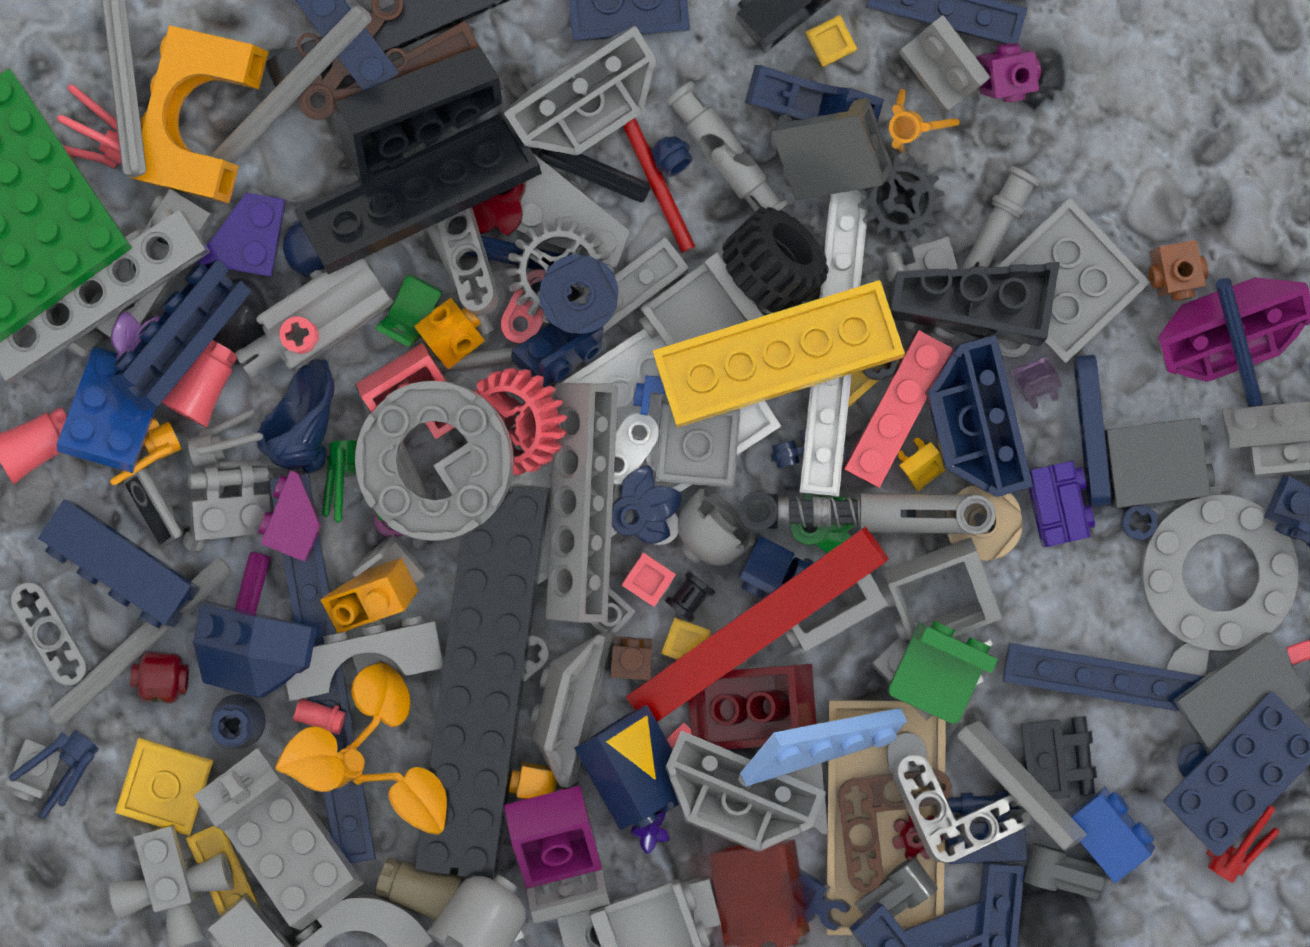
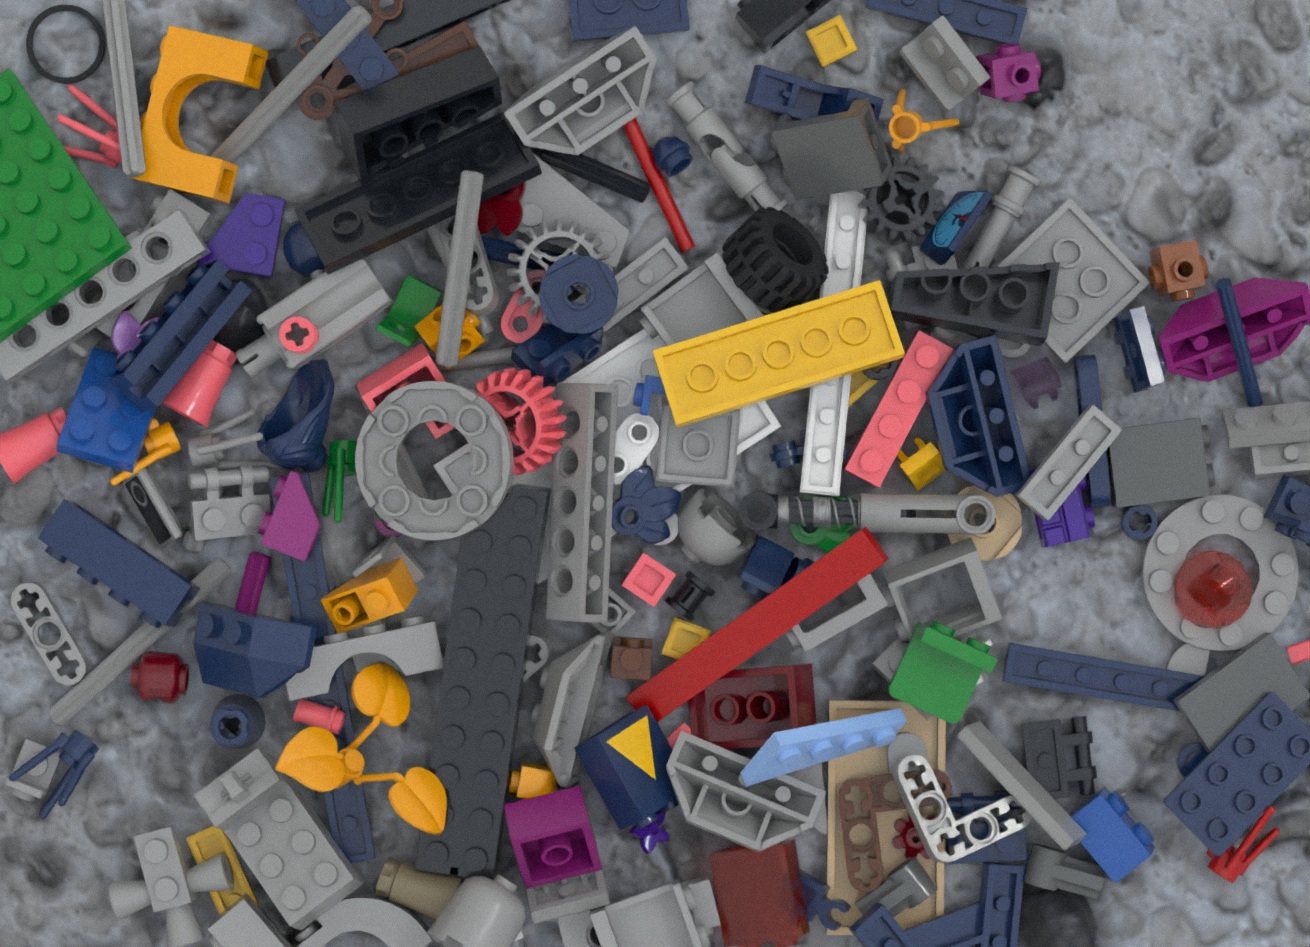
yellow tile [115,737,214,836] -> none
none -> black piece [26,5,106,84]
none -> light grey axle [435,170,484,367]
none -> slope [919,190,992,265]
none -> light grey plate [1015,404,1122,521]
none -> dark blue plate [1113,306,1166,393]
none -> clear red tile [1173,550,1253,629]

